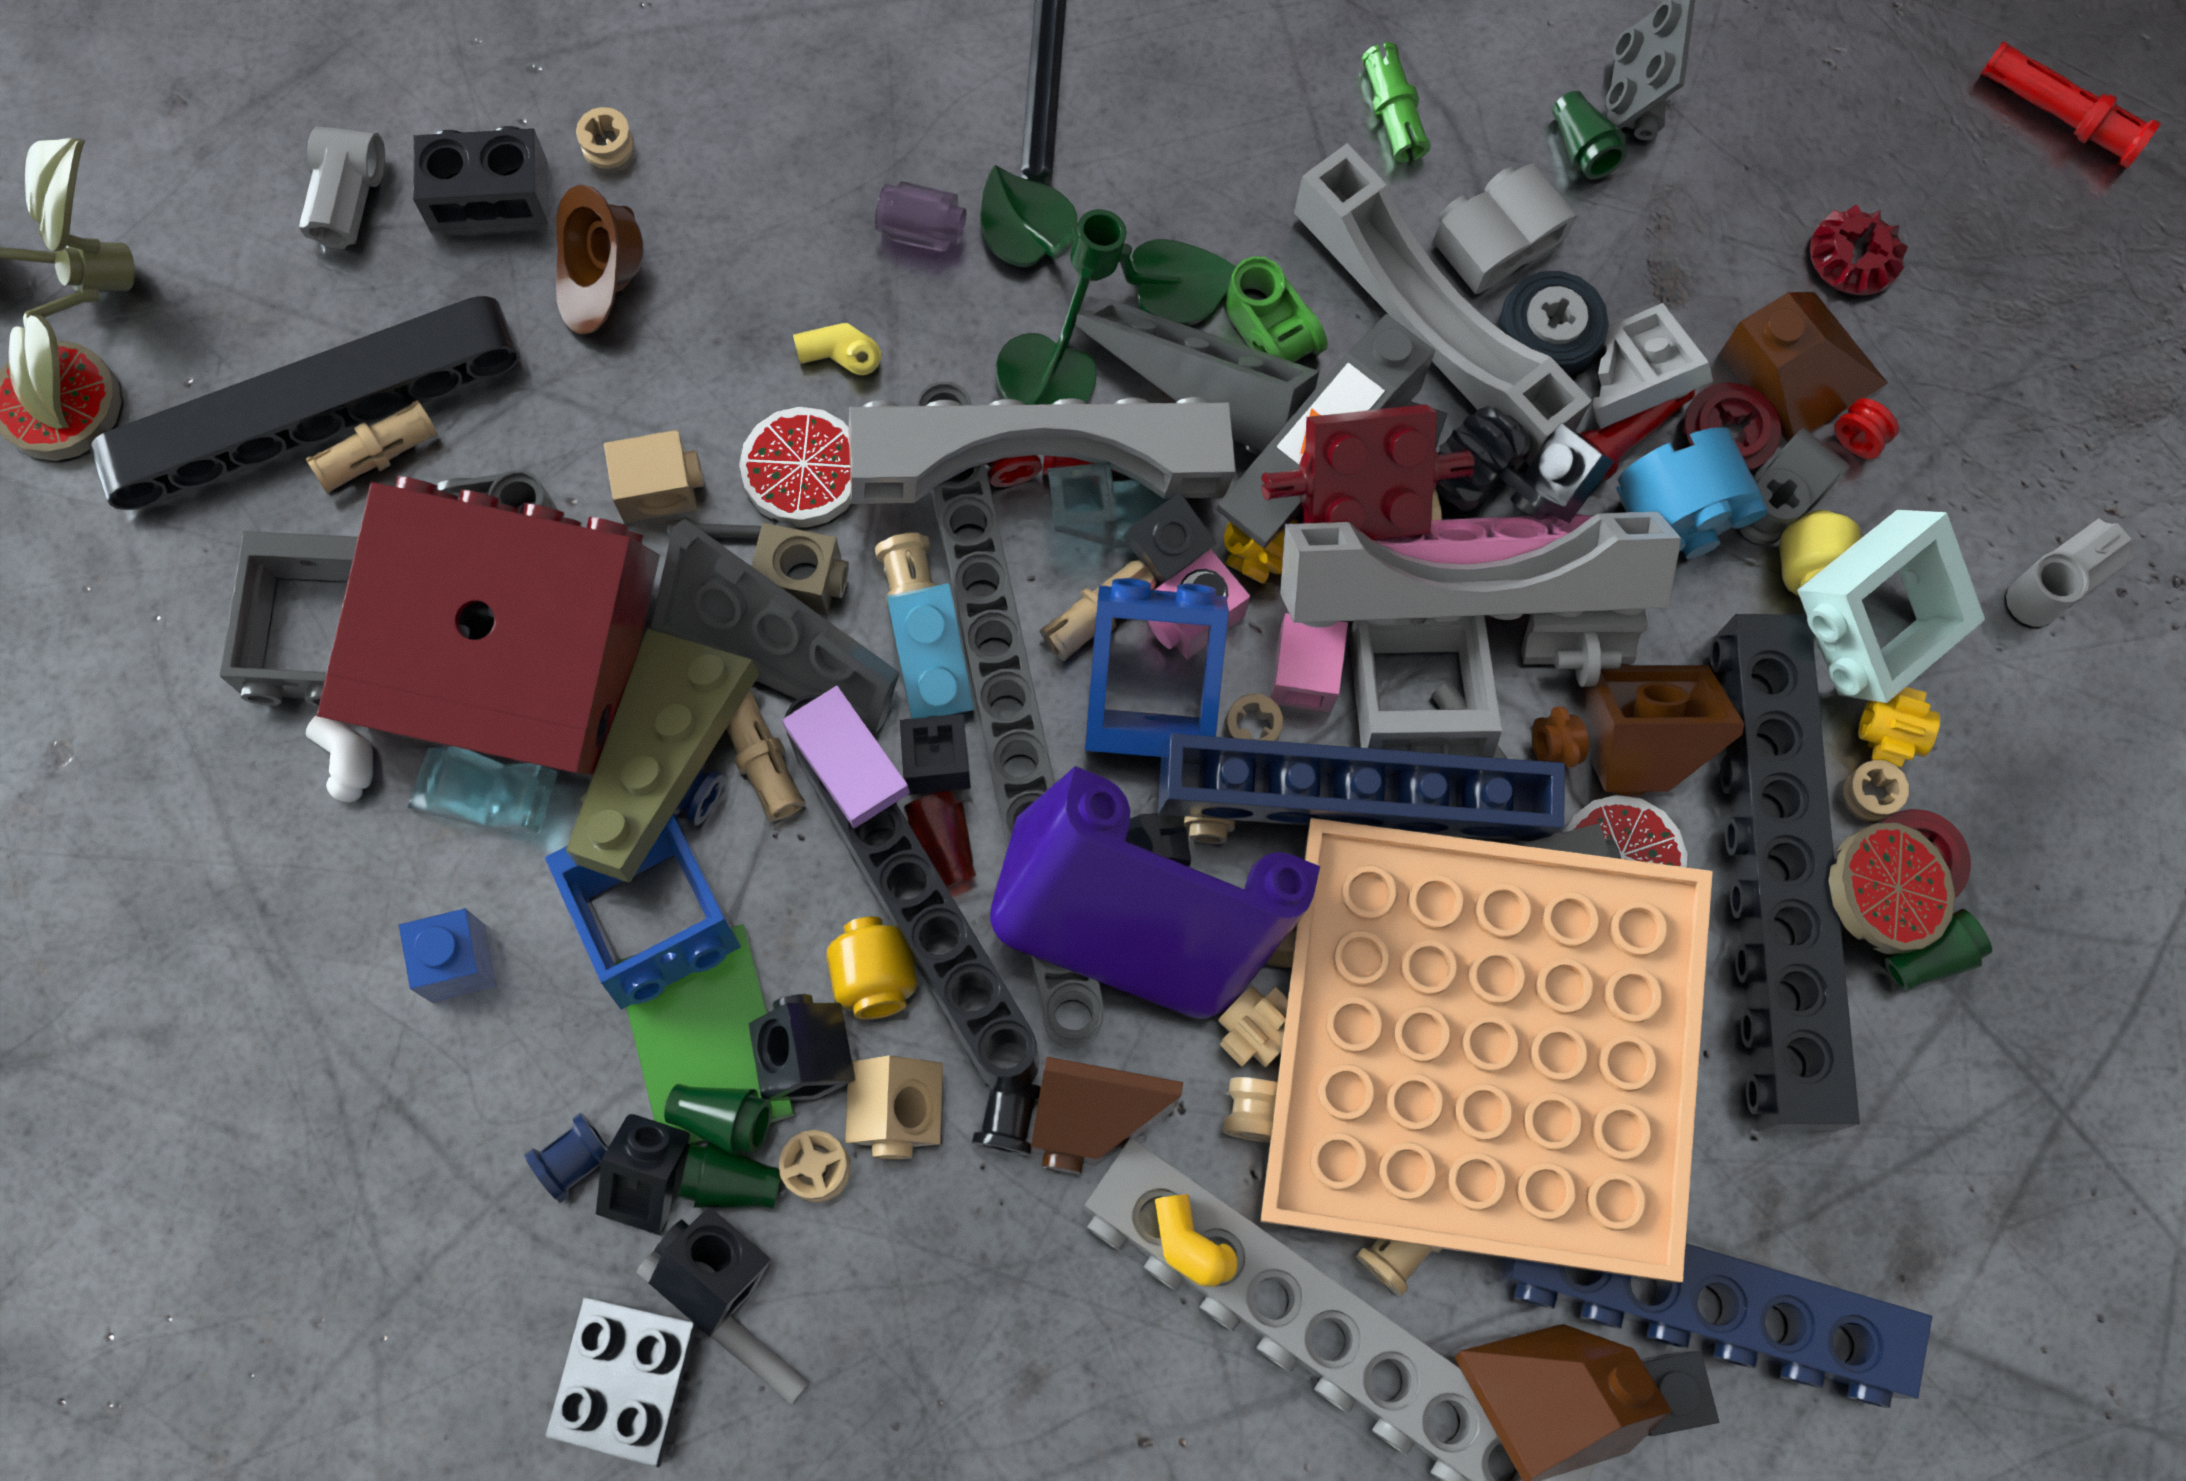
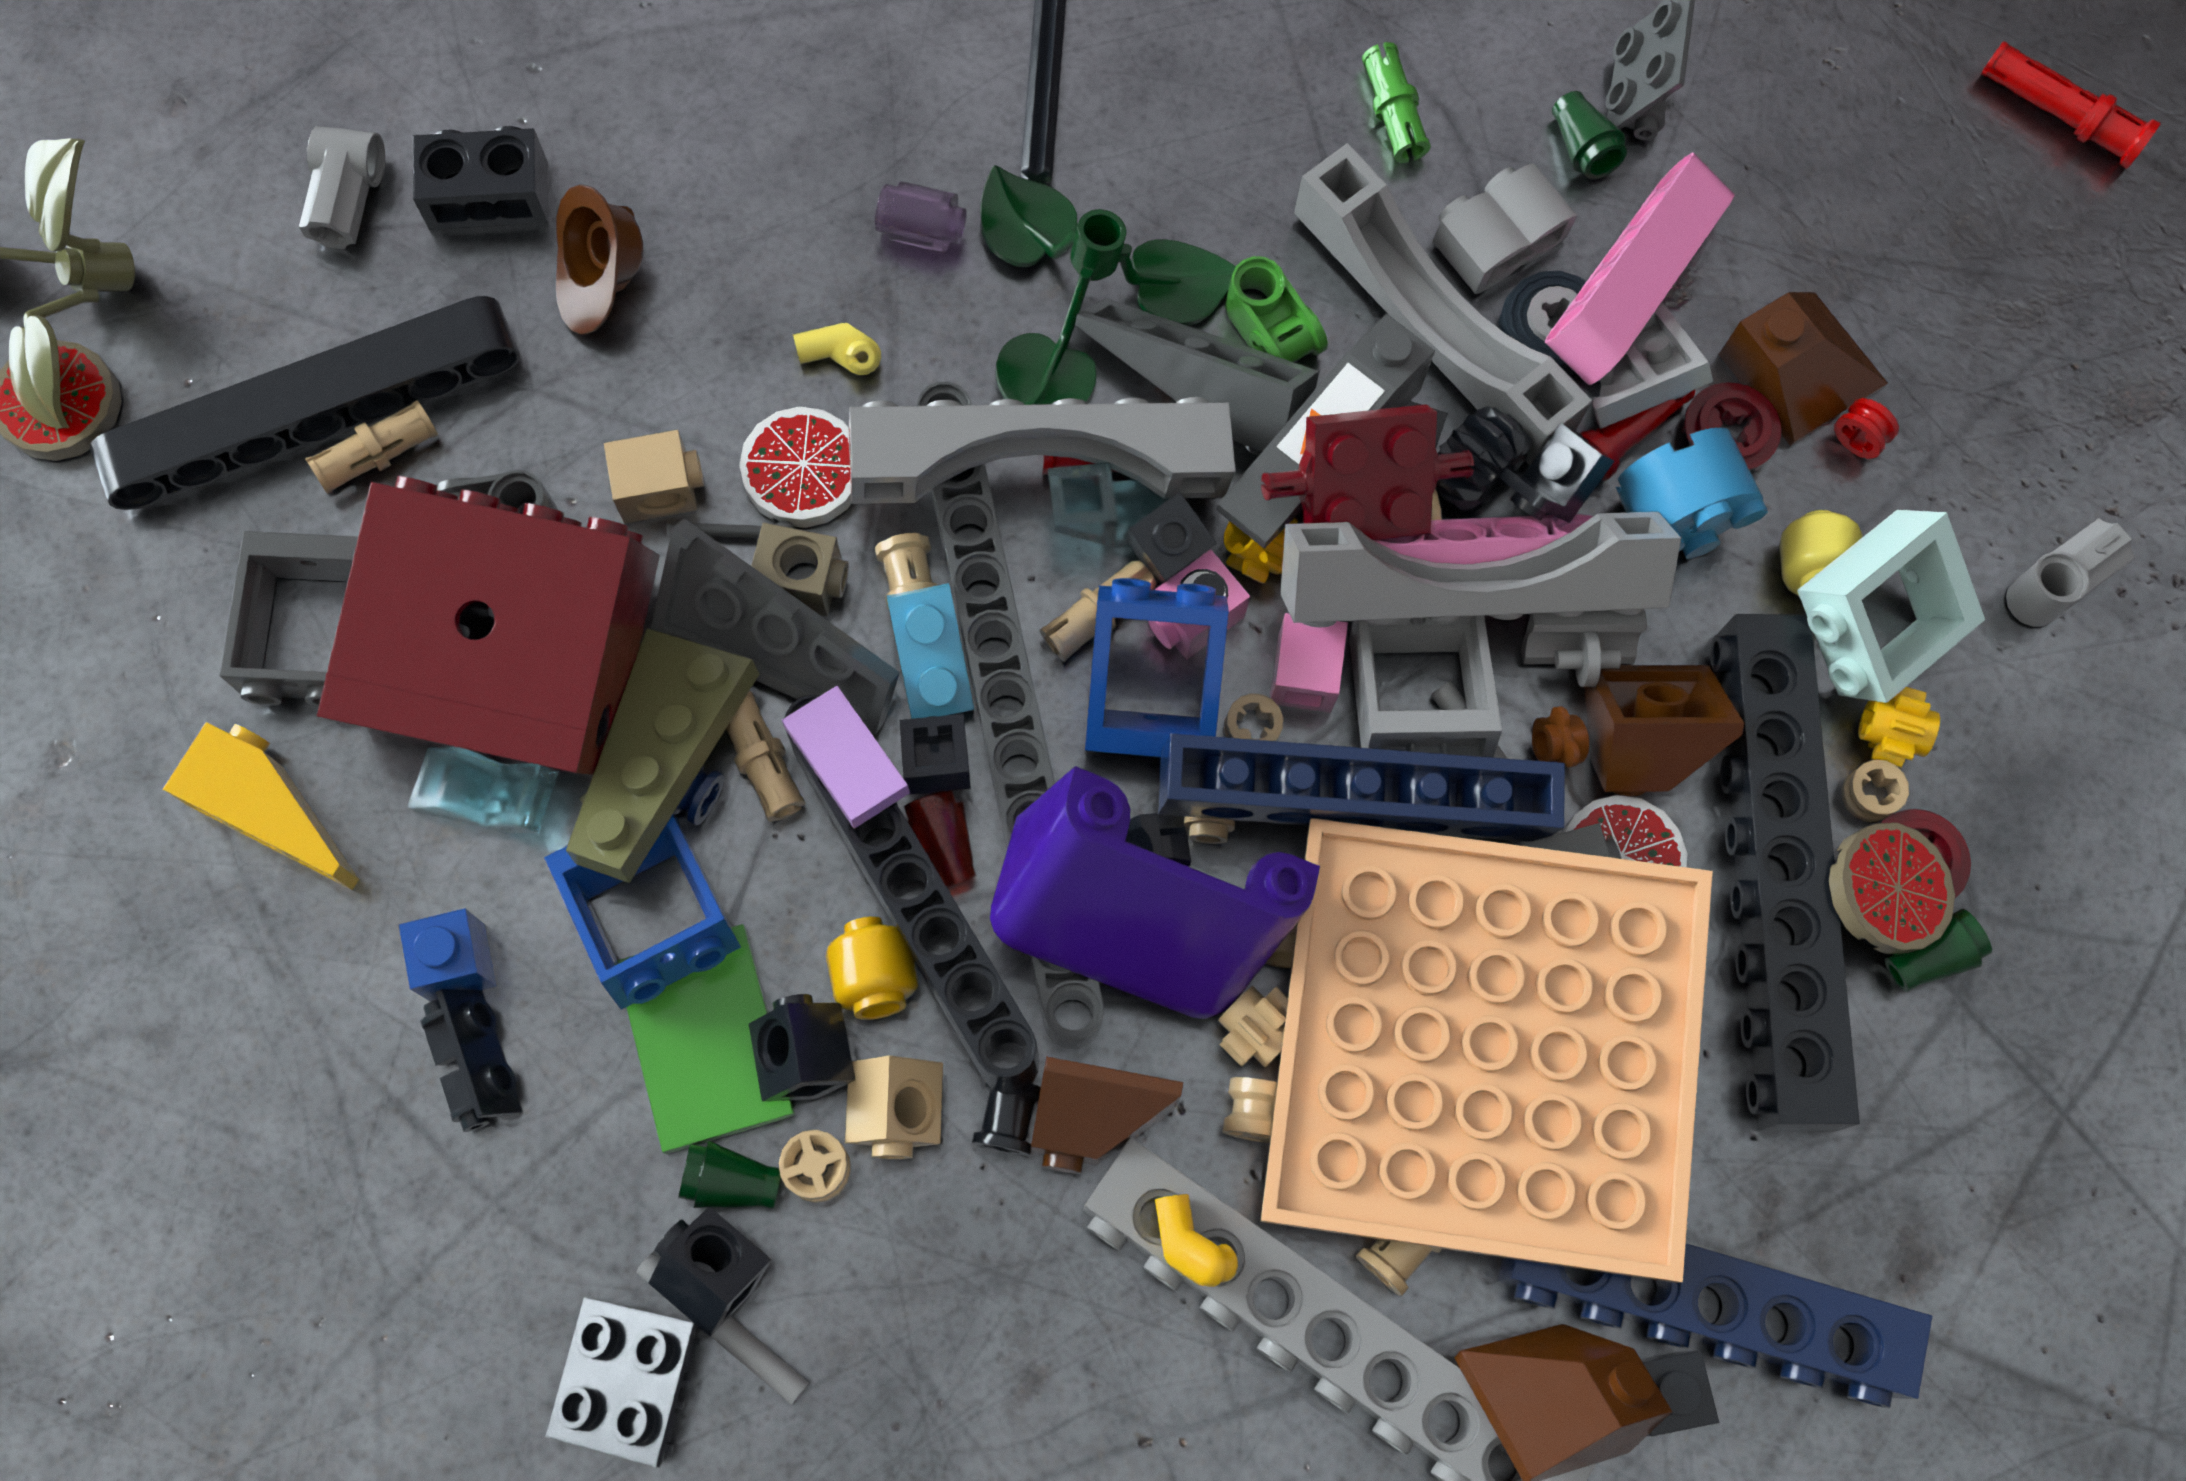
white arm [306,715,373,802] -> none
dark blue bush [524,1112,609,1203] -> none
tan bush [576,107,634,169] -> none
black bracket [595,1114,690,1235] -> none
dark green cone [664,1083,772,1156] -> none
red bush [985,455,1042,487] -> none
dark grey piece [1738,427,1851,545] -> none
dark red gear [1810,204,1908,295] -> none
none -> yellow slope [163,722,359,890]
none -> black hinge [420,989,522,1132]
none -> bright pink beam [1545,153,1735,385]

